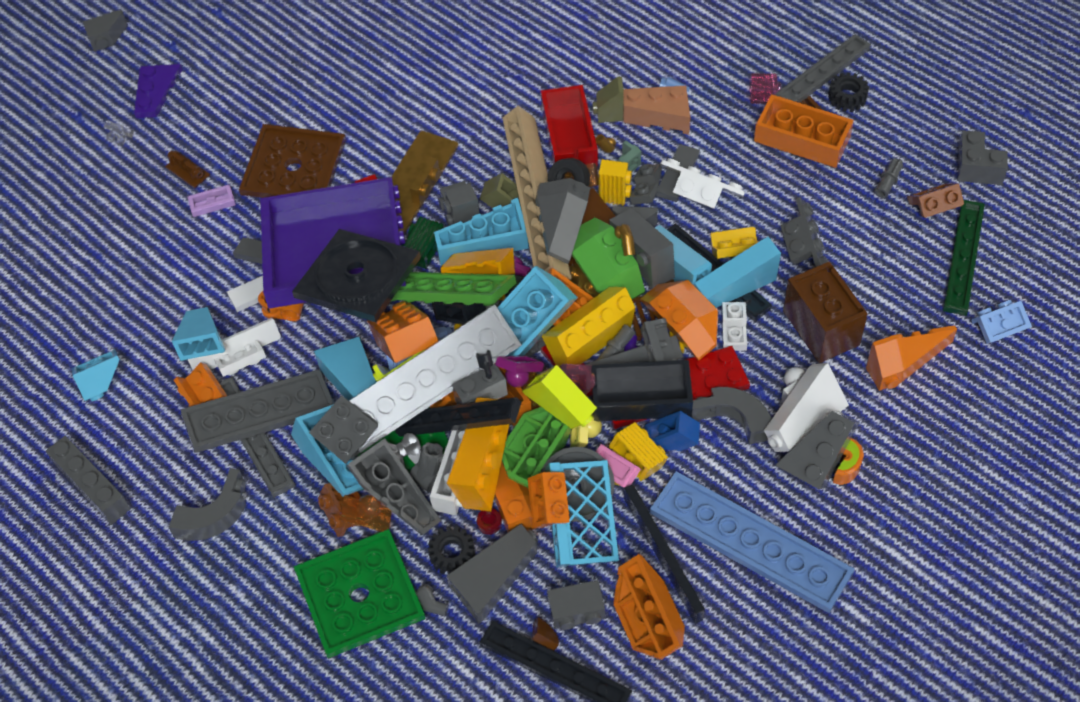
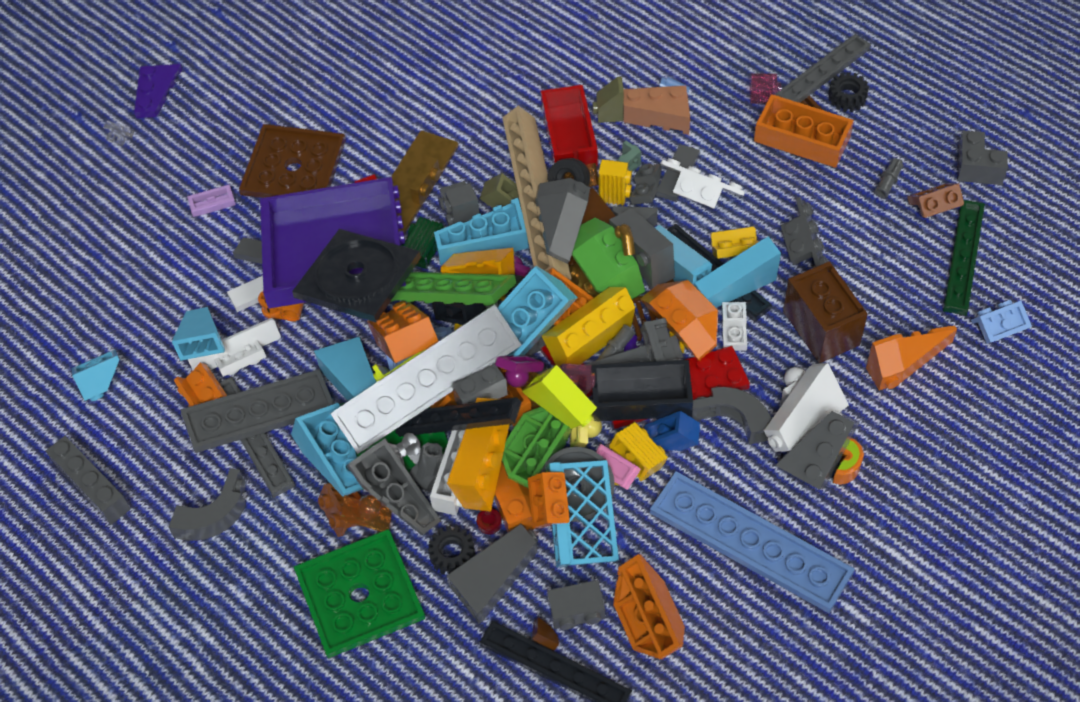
dark grey slope [82,9,128,52] -> none
reddish brown hinge [165,151,210,189] -> none
dark grey hinge [309,395,379,464] -> none
dark grey arm [417,584,449,616] -> none
black hand [476,350,493,379] -> none
pearl gold arm [595,134,616,153] -> none
black tile [624,484,705,624] -> none

